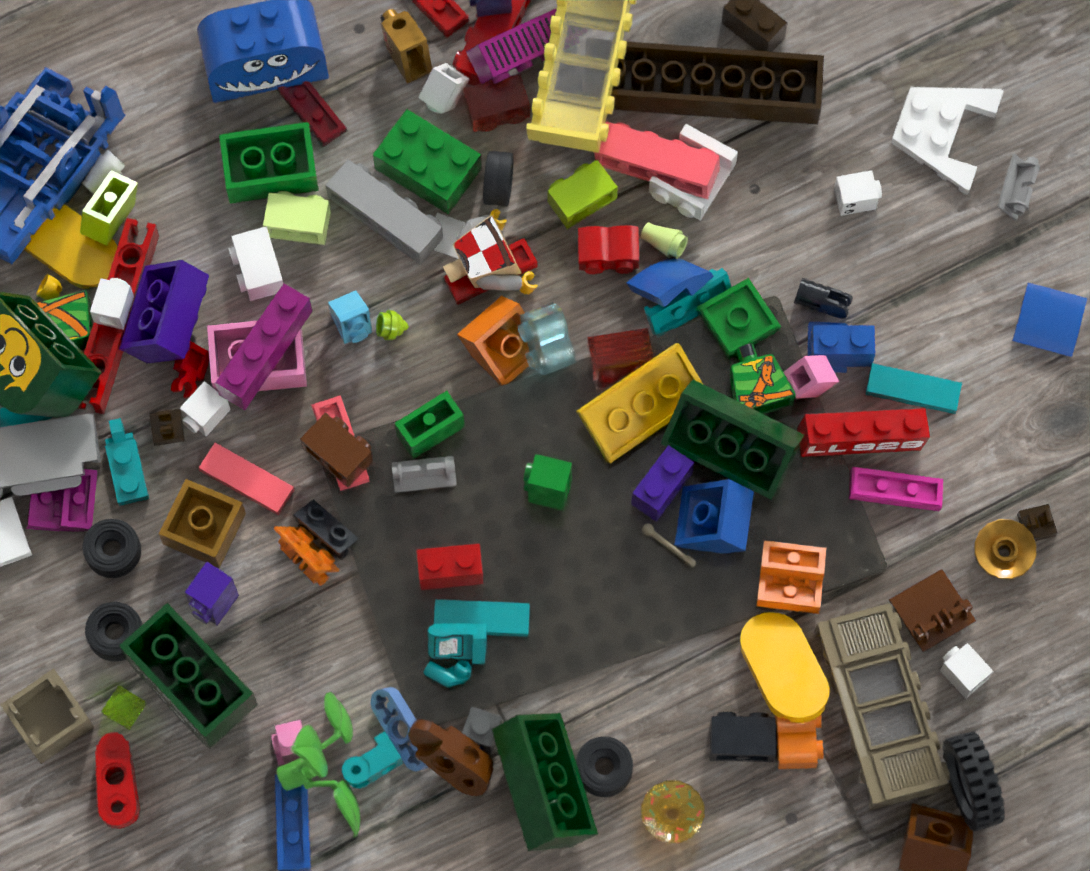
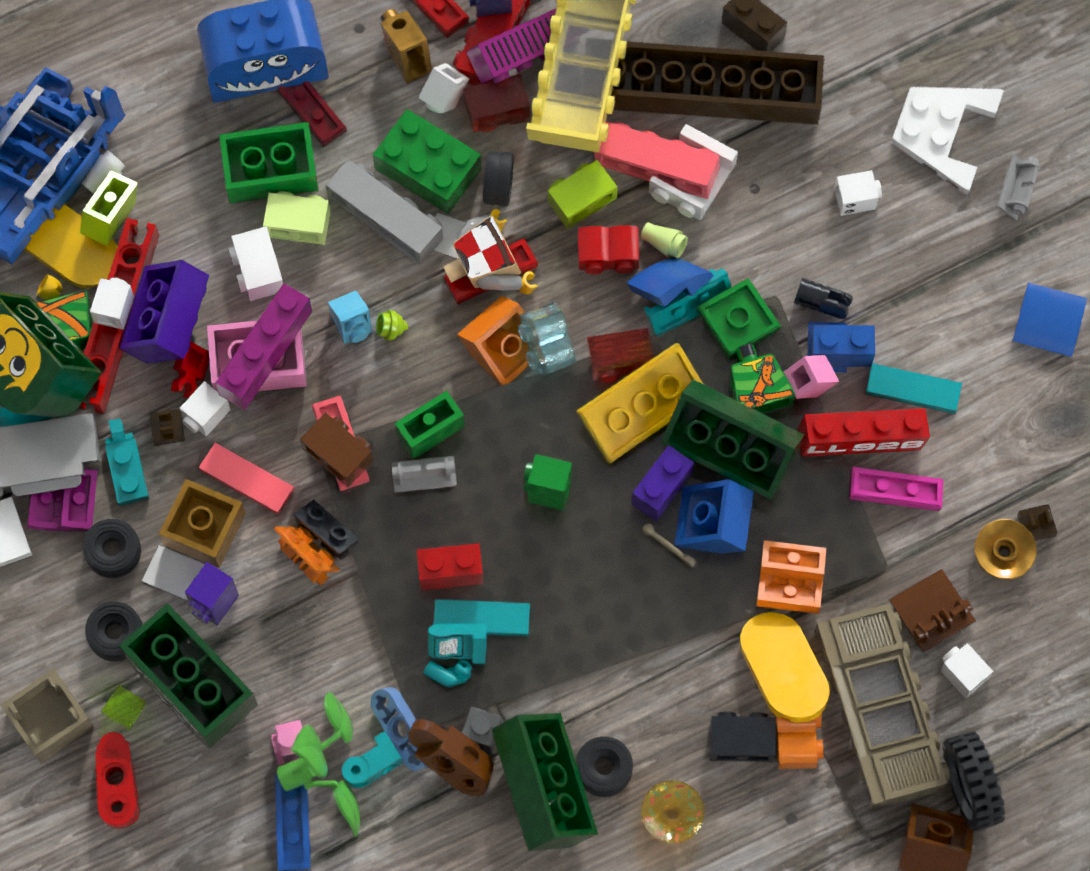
none -> white sticker [142,545,205,600]

